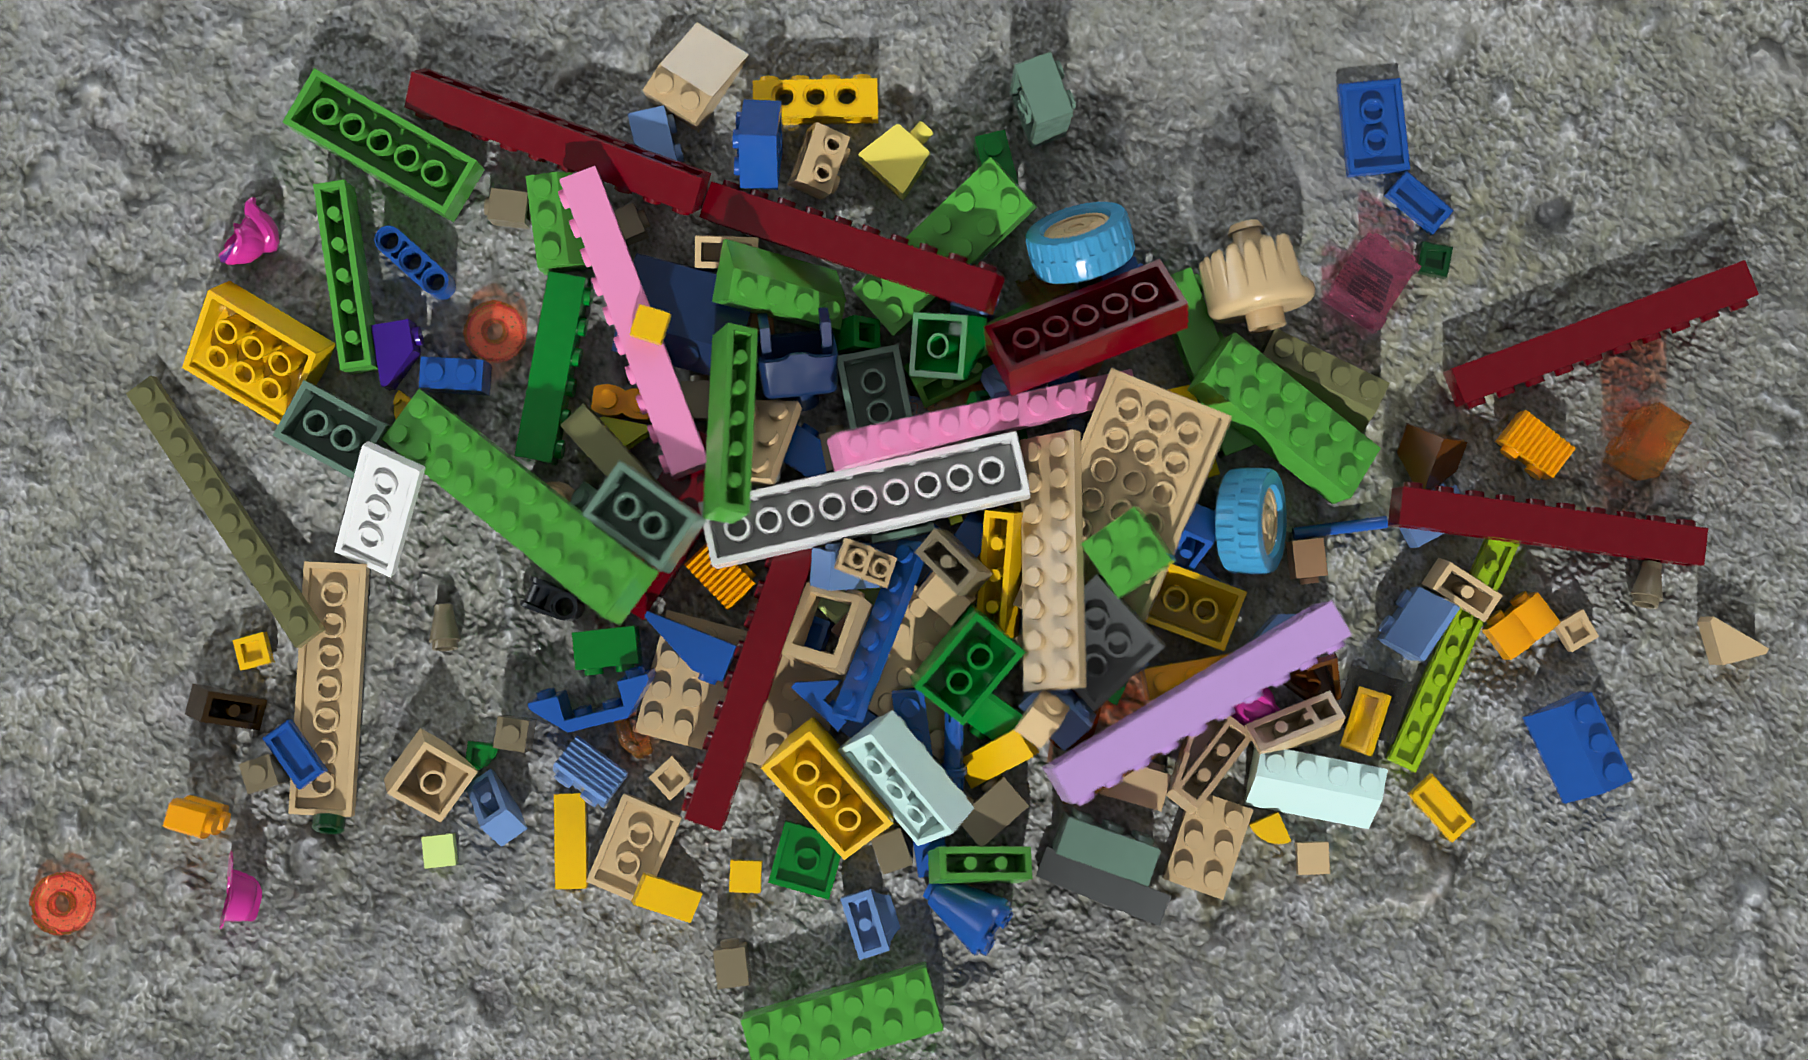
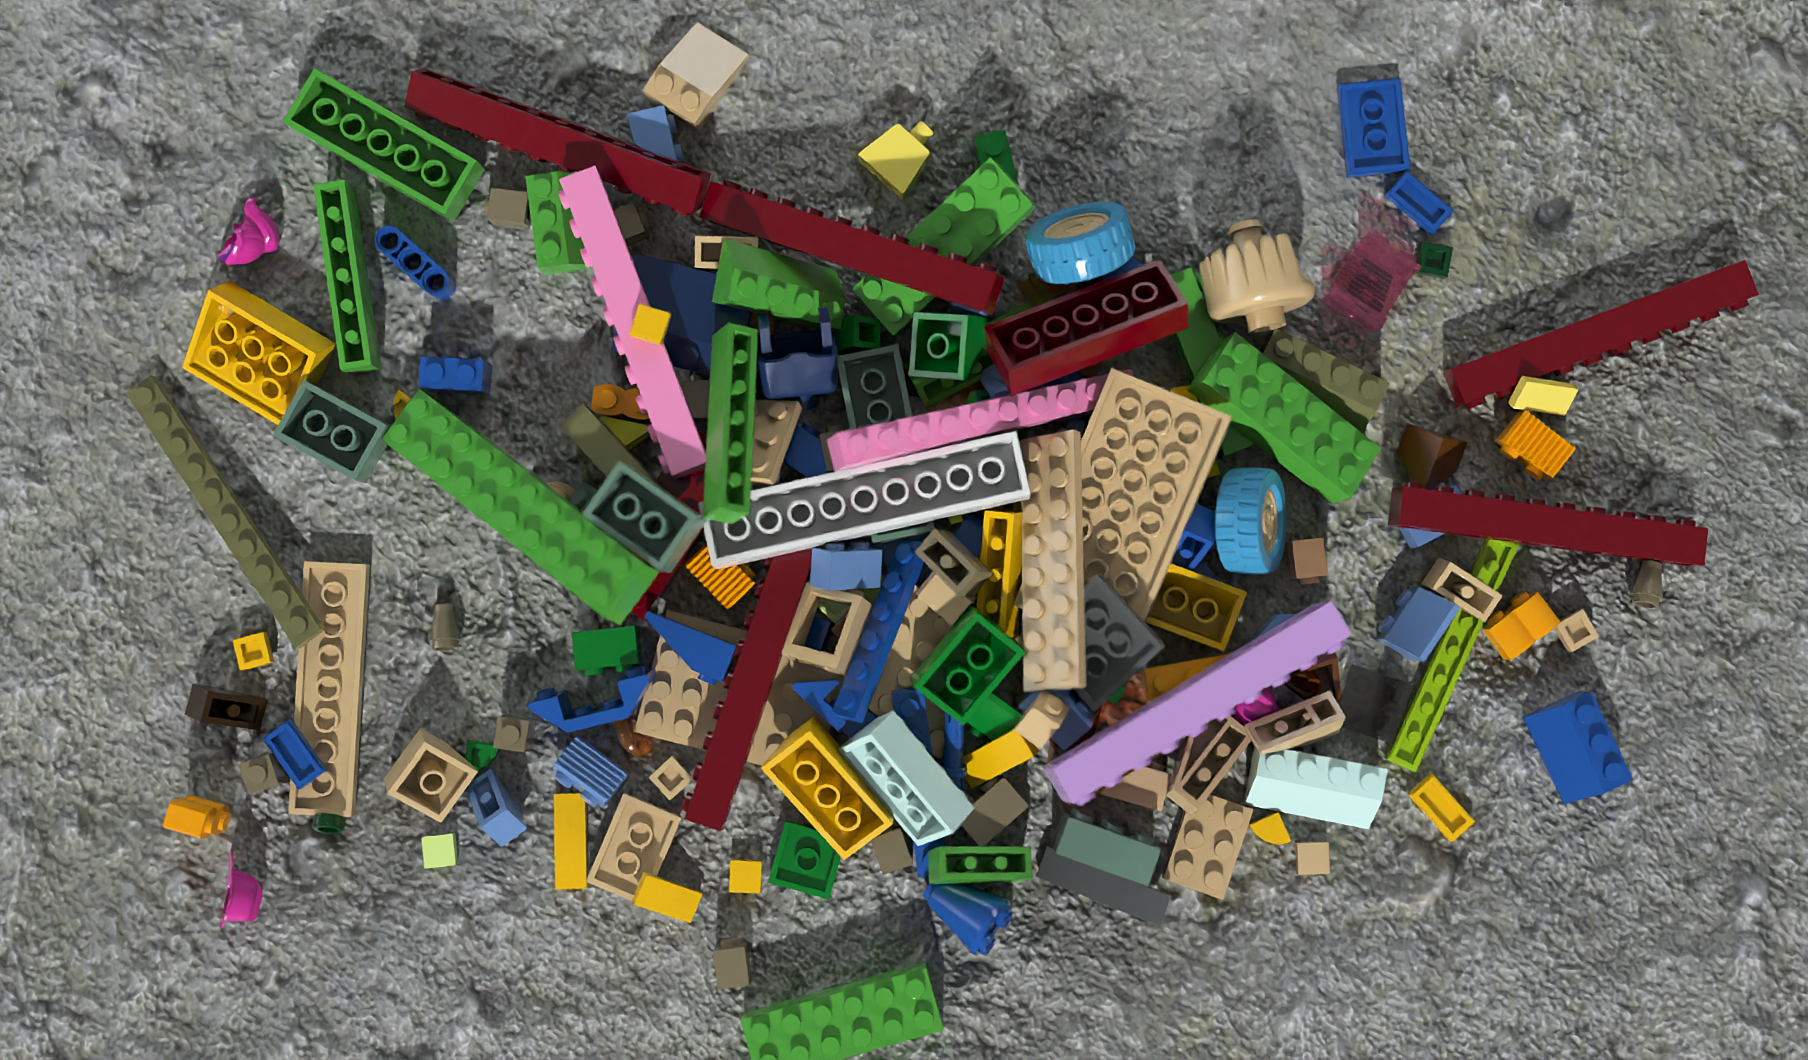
clear orange tile [29,871,96,936] -> none
white plate [334,441,426,578] -> none
dark purple slope [371,319,424,391] -> none
clear orange tile [463,300,527,363] -> none
green brick [514,271,594,465] -> none
black piece [519,575,584,621] -> none
blue brick [732,99,783,190] -> none
yellow brick [752,74,879,125] -> none
tan brick [788,122,850,200] -> none
tan slope [834,537,897,588] -> none
medium blue slope [840,888,901,960] -> none
sand green brick [1009,52,1076,149] -> none
bright green brick [1081,506,1177,598] -> none
blue bar [1292,516,1388,540] -> none
yellow tile [1340,686,1392,757] -> none
clear orange brick [1602,402,1692,482] -> none
tan slope [1697,616,1769,665] -> none
none -> light yellow tile [1508,376,1579,416]

